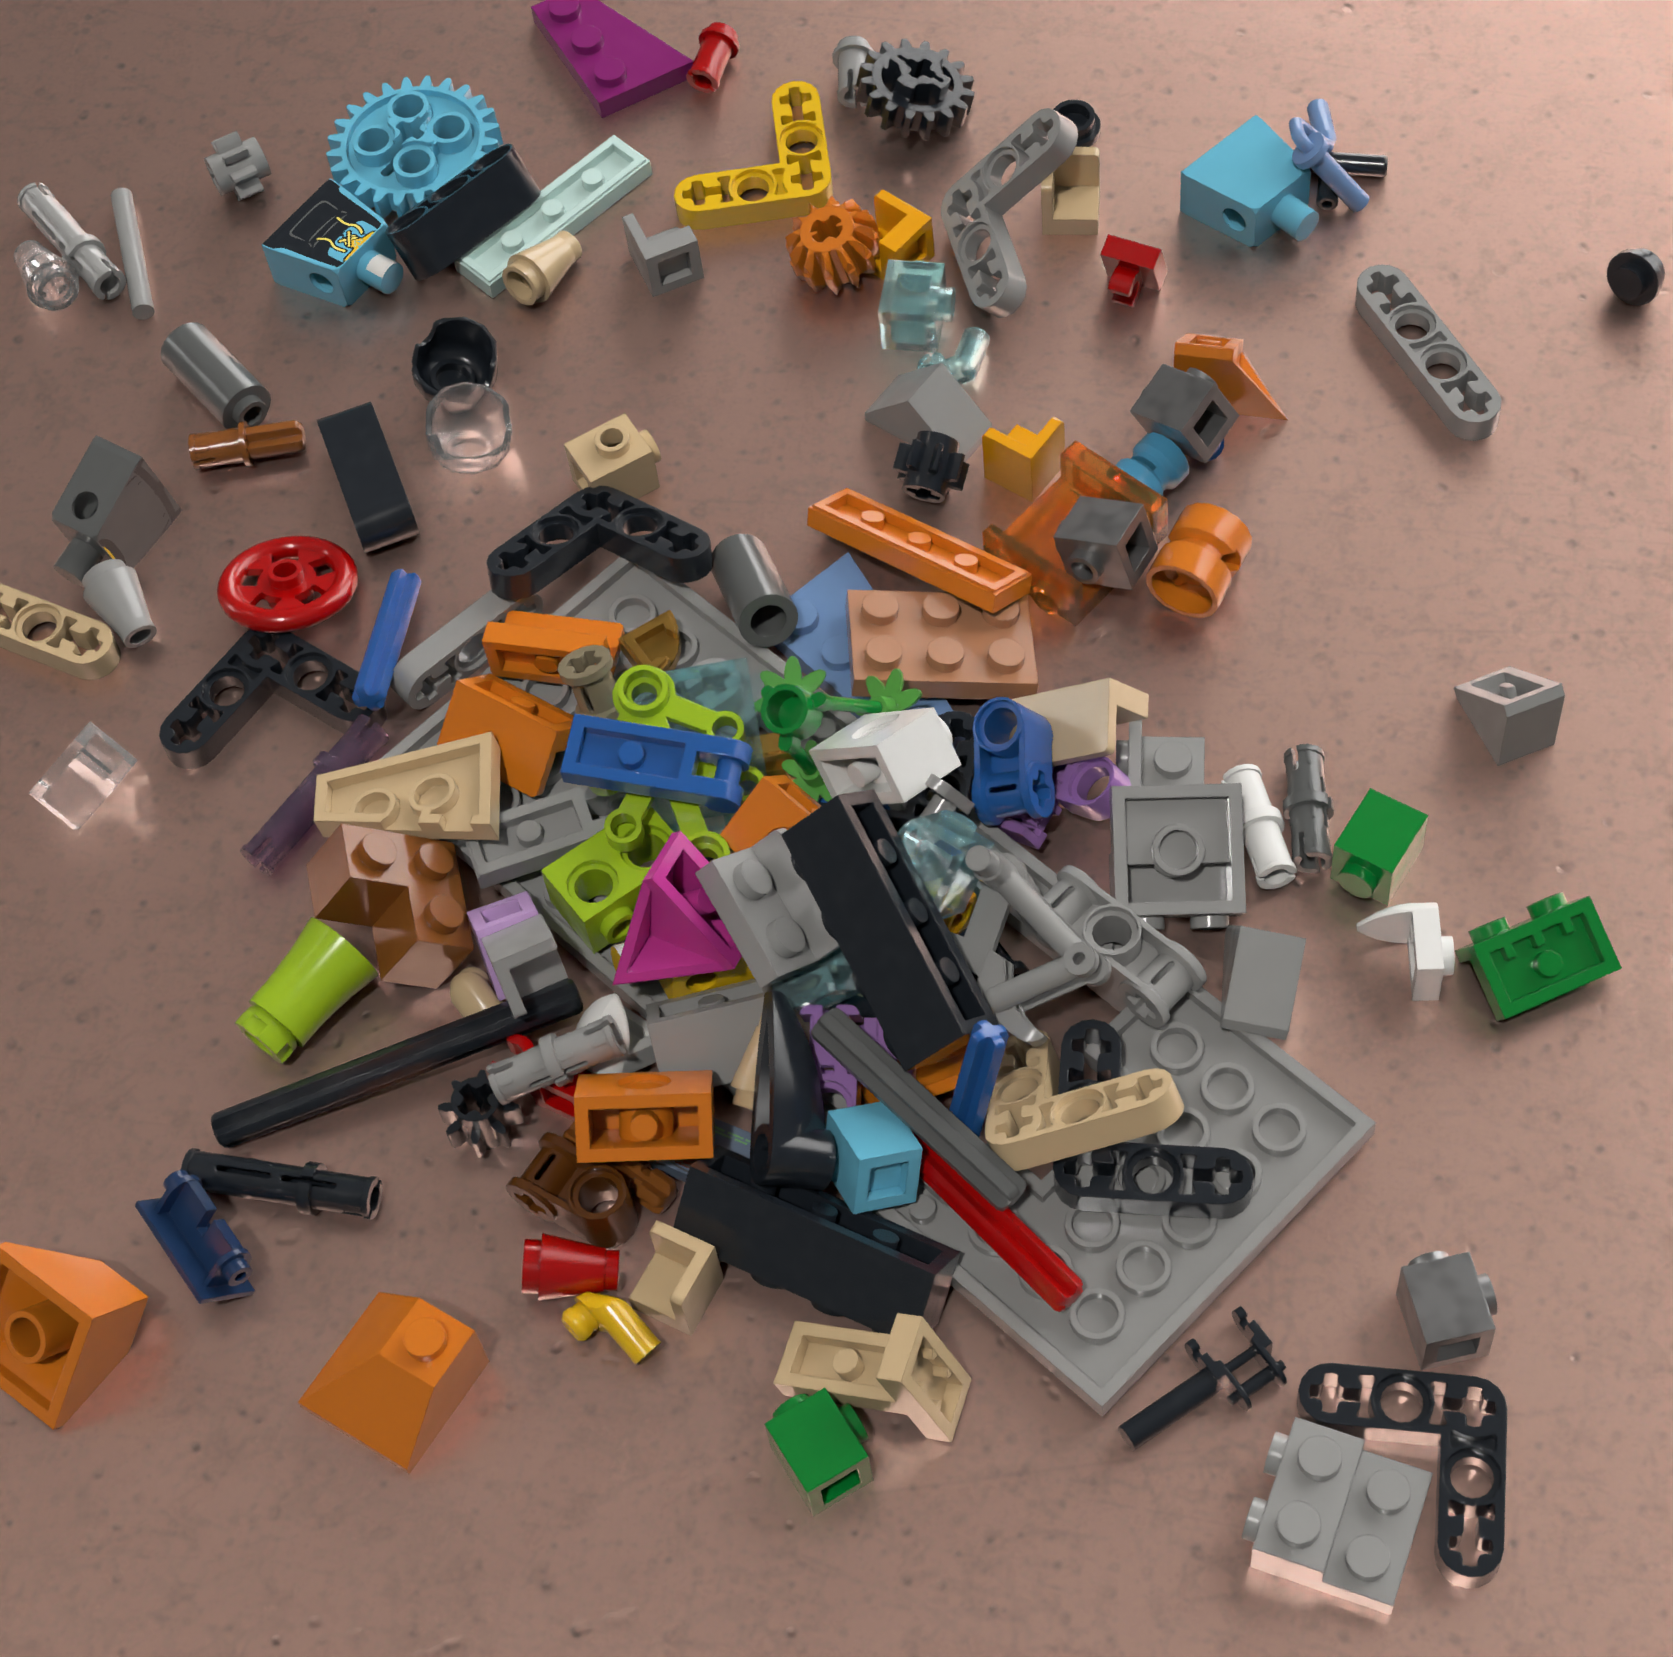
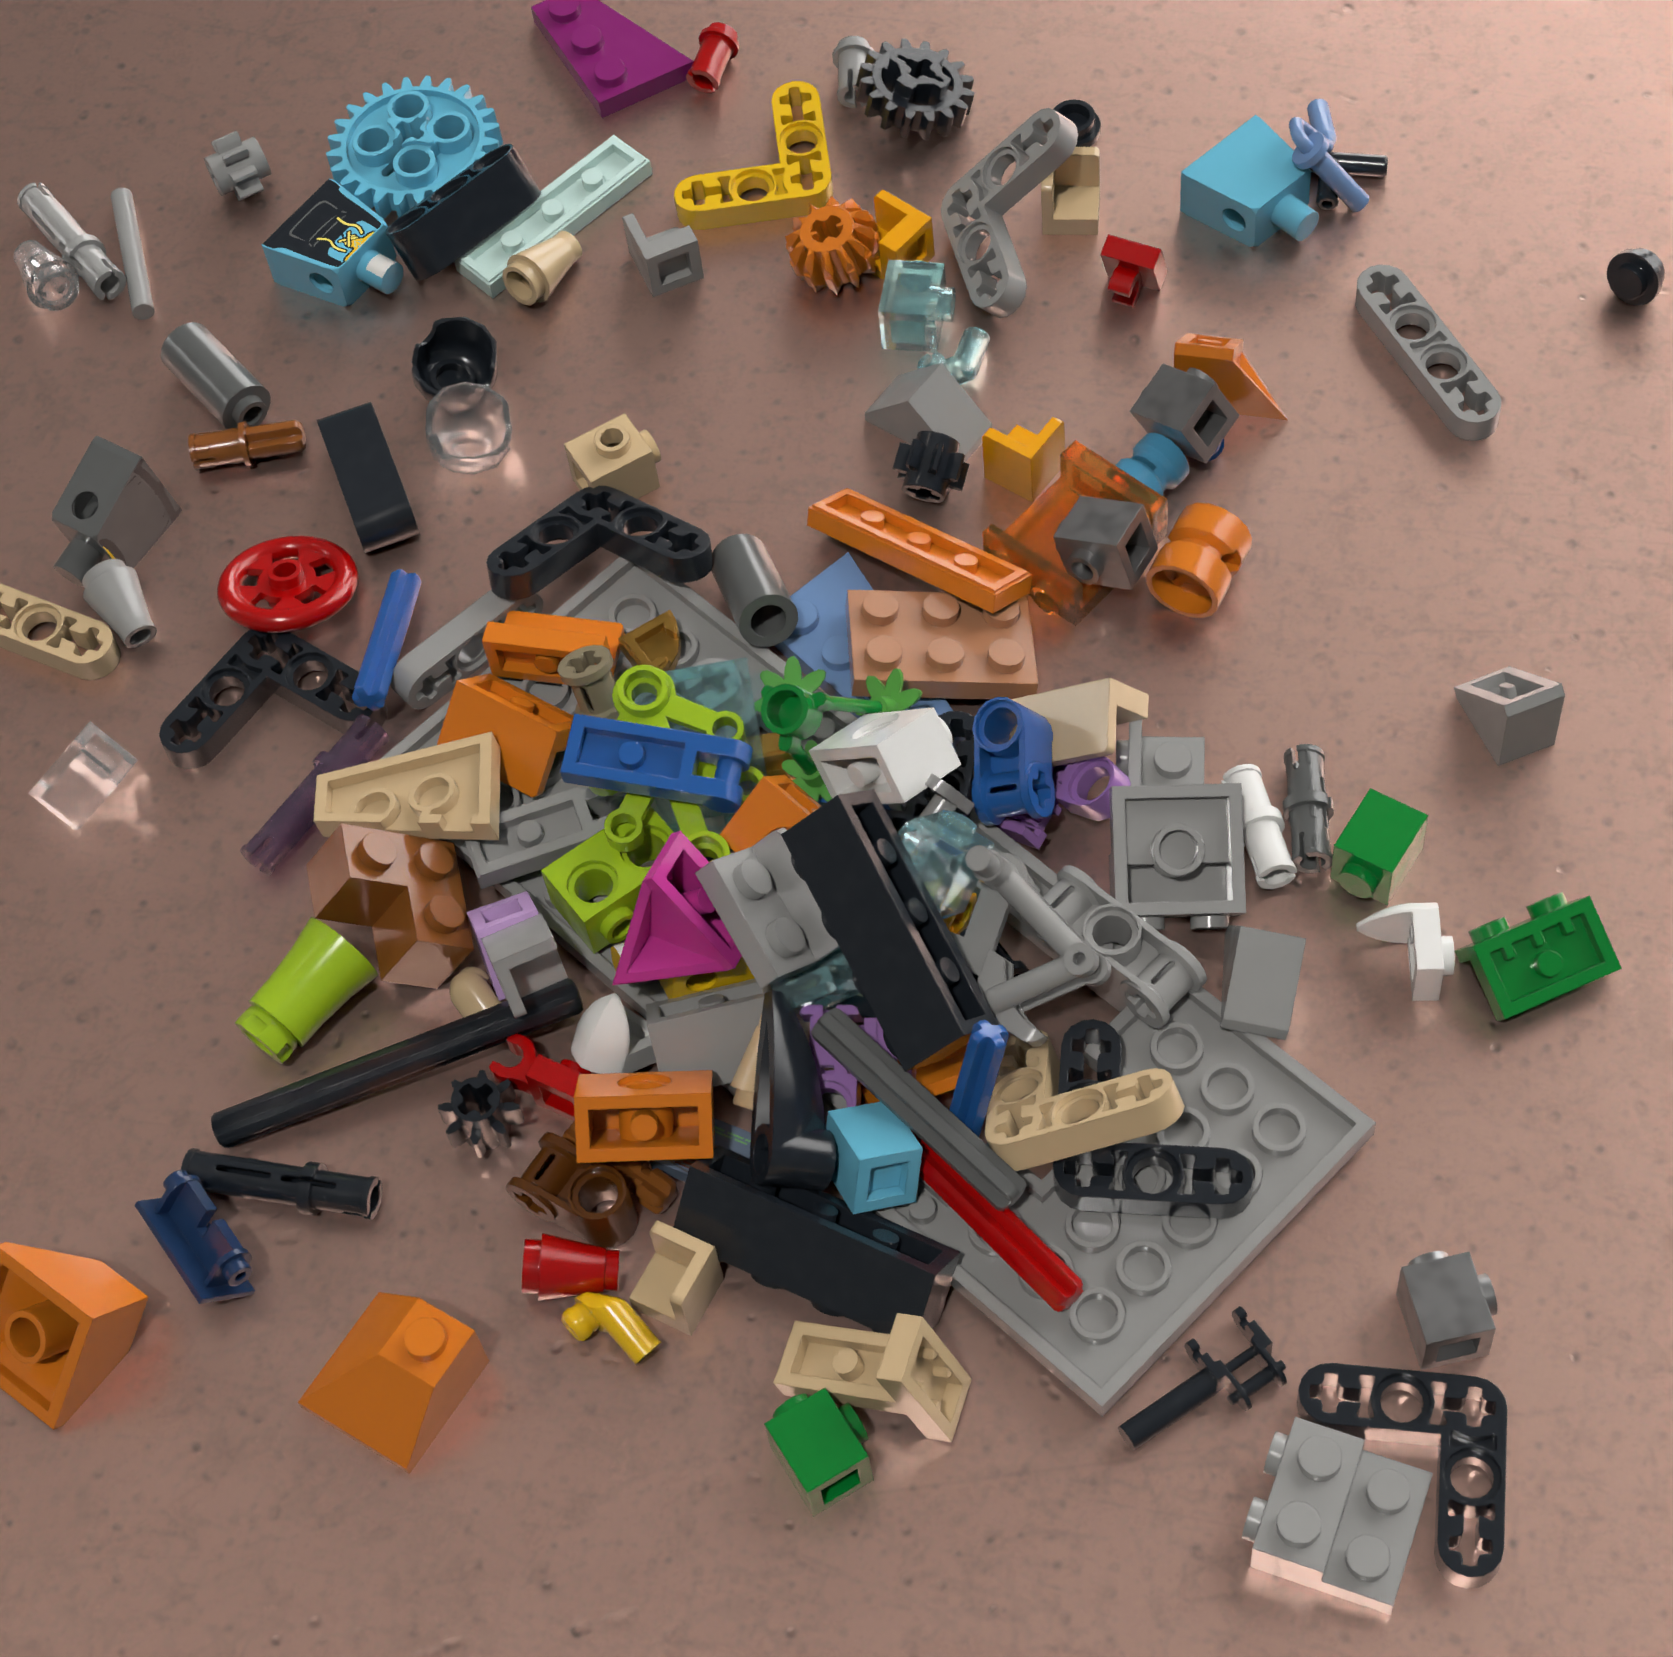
light grey pin [486,1015,626,1105] -> none

